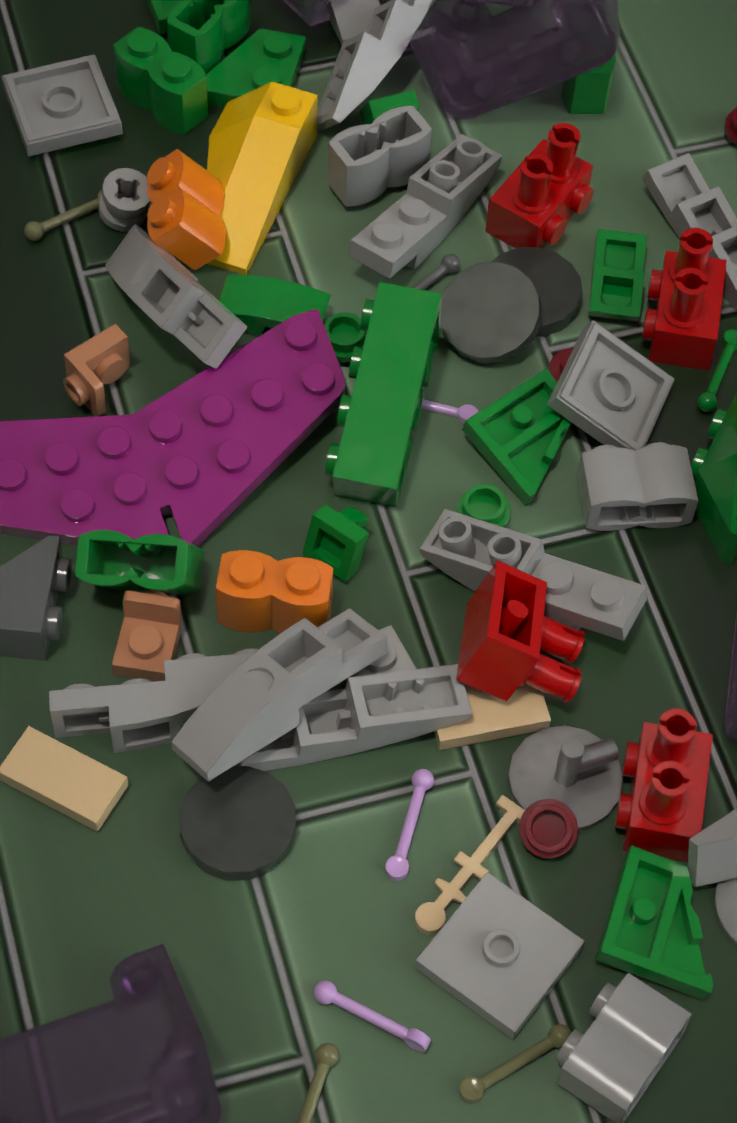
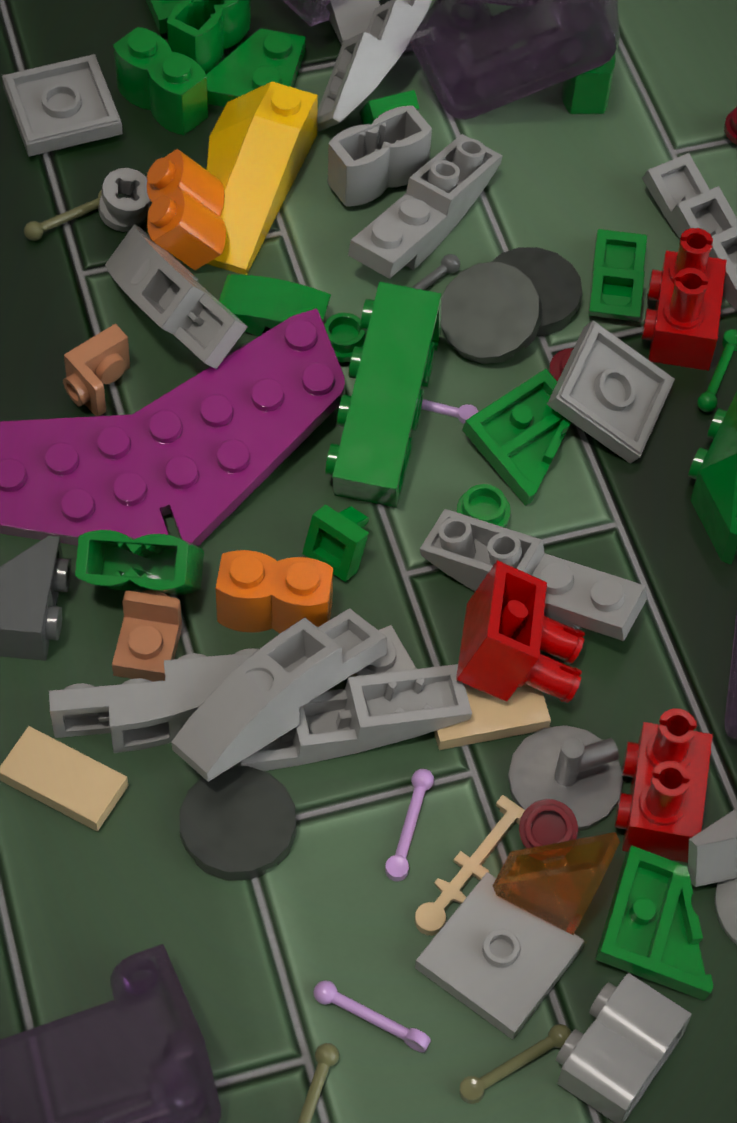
red brick [485,123,594,249] -> none
light grey brick [577,442,698,531] -> none
none -> clear orange slope [492,832,620,935]

